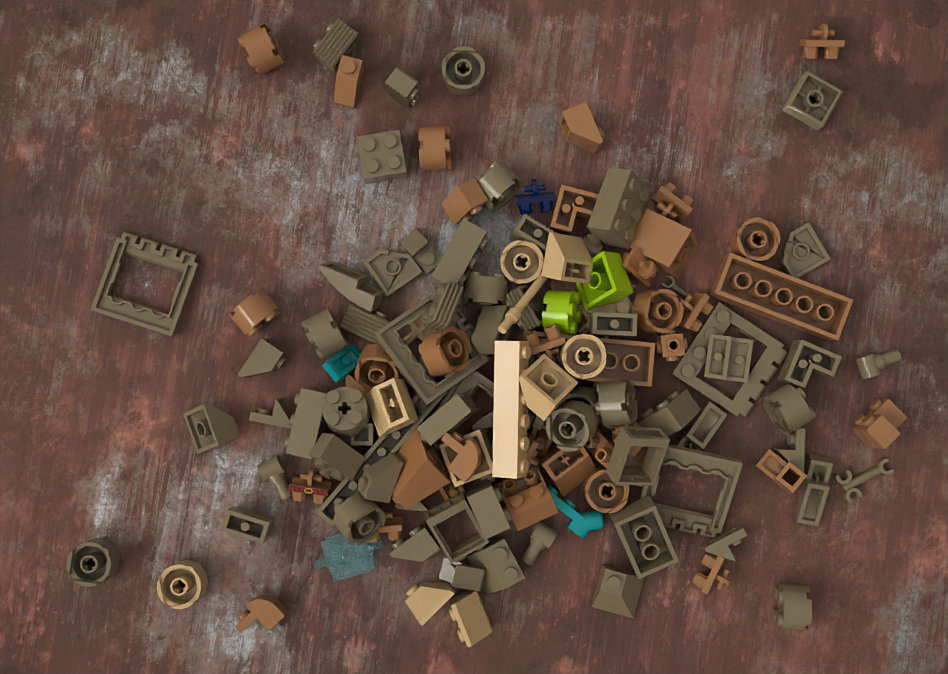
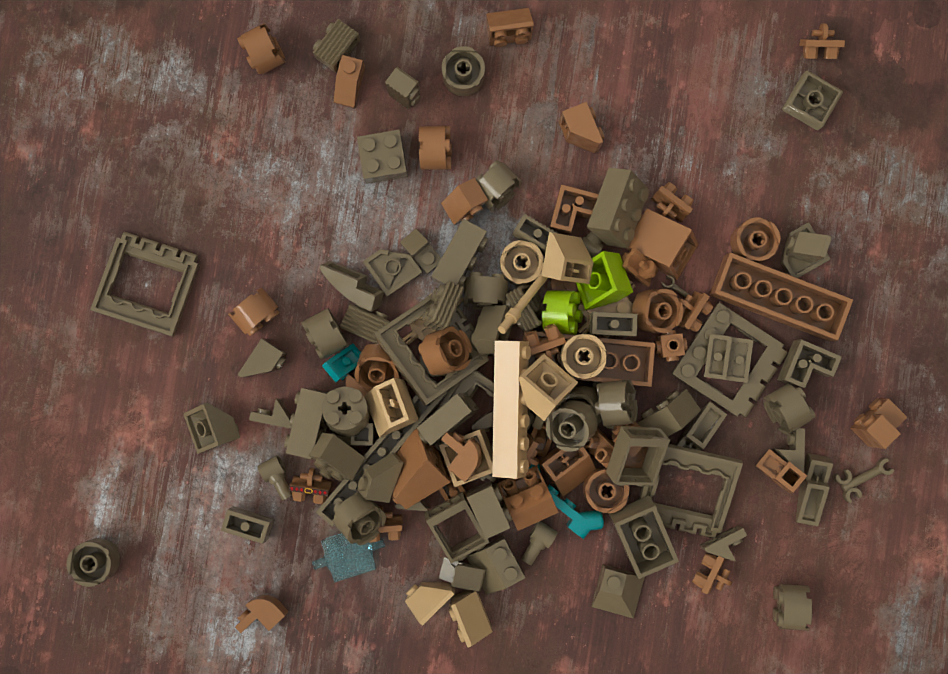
tan brick [157,560,208,609] -> none
dark tan slope [389,525,441,562] -> none
clear blue hips [515,179,556,215] -> none
dark tan pin [855,349,901,379] -> none
none -> medium nougat slope [486,8,534,47]
none -> dark tan slope [786,231,832,263]

